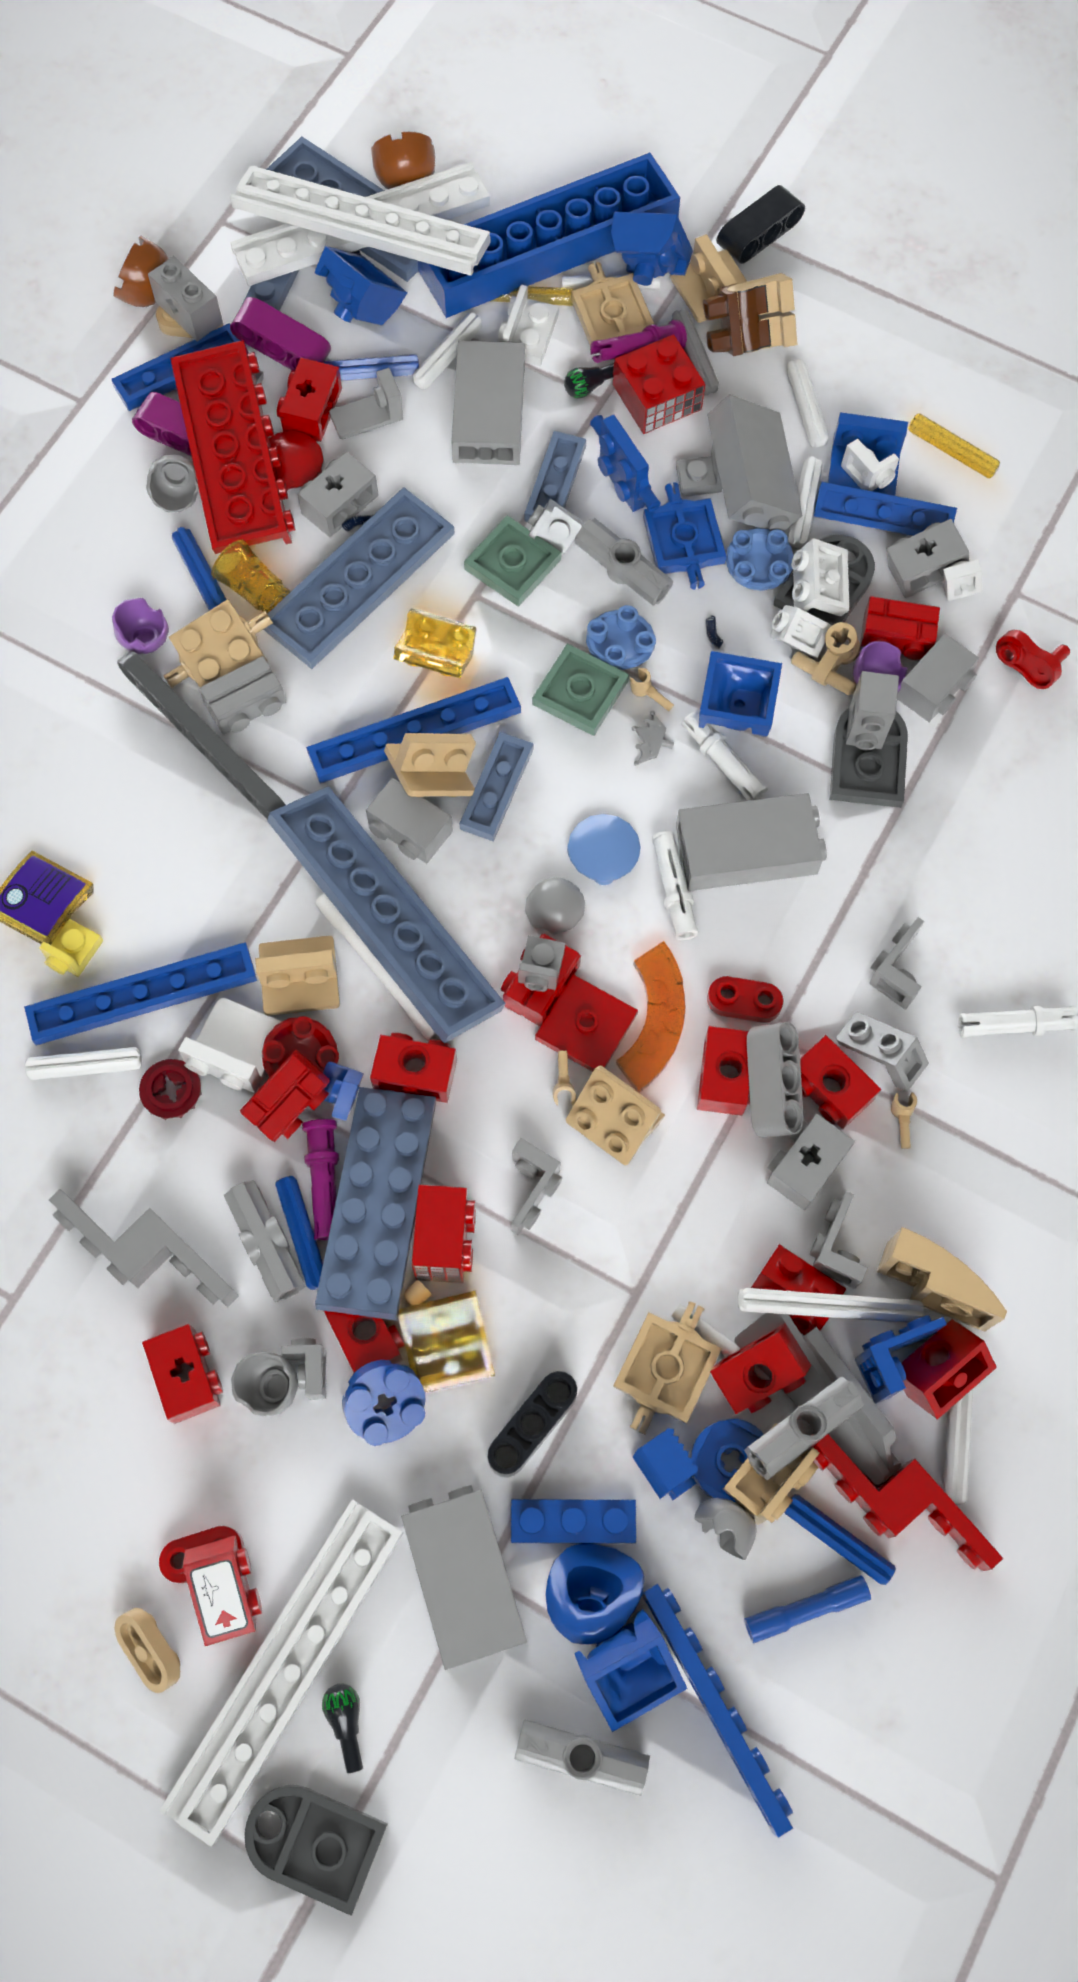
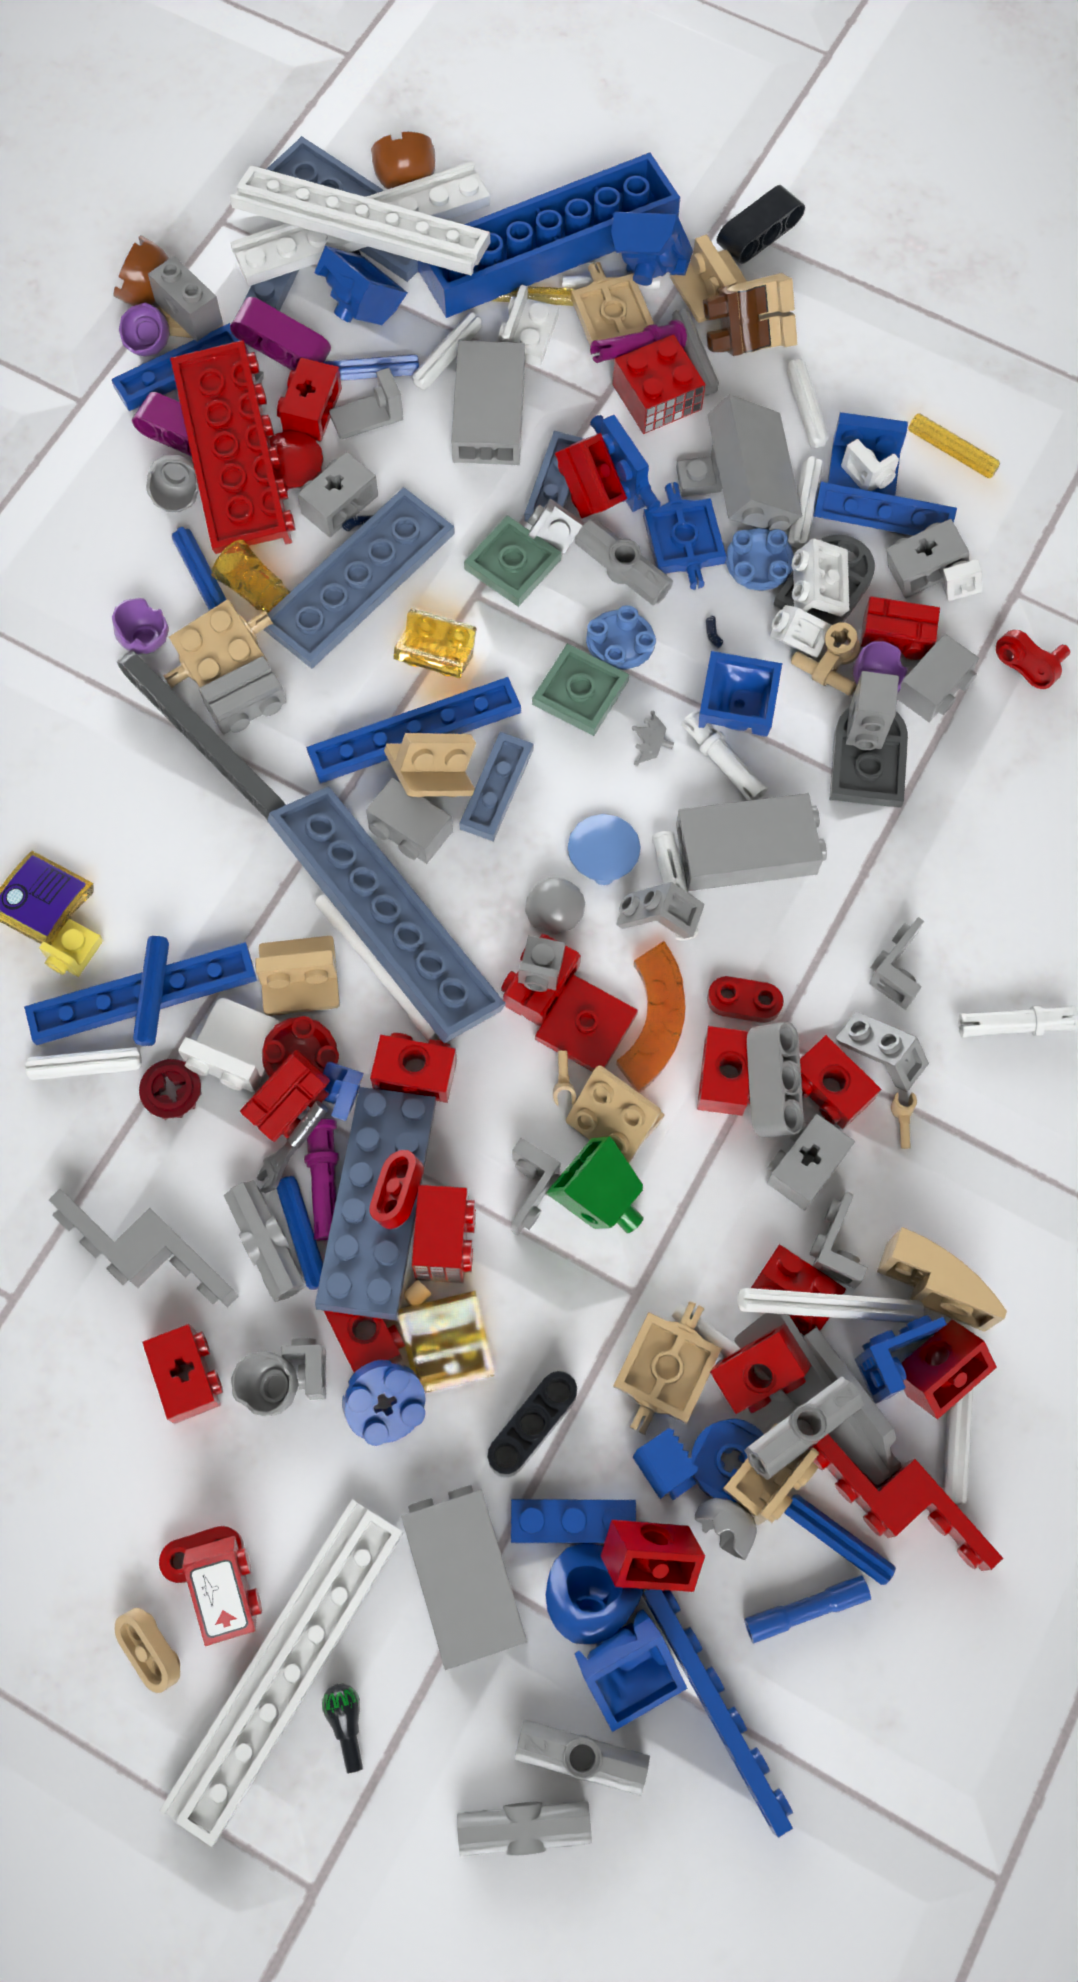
dark grey tile [244,1785,388,1916] -> none
black piece [564,363,614,399] -> none
tan hand [630,668,674,712] -> none
none -> medium lavender hair [119,303,170,357]
none -> blue axle [133,936,169,1046]
none -> flat silver piece [256,1101,328,1194]
none -> red plate [369,1150,424,1229]
none -> light grey piece [457,1801,592,1856]
none -> green torso [546,1136,644,1233]
none -> red brick [555,433,627,519]
none -> red brick [601,1520,706,1592]
none -> light grey bracket [616,882,705,939]

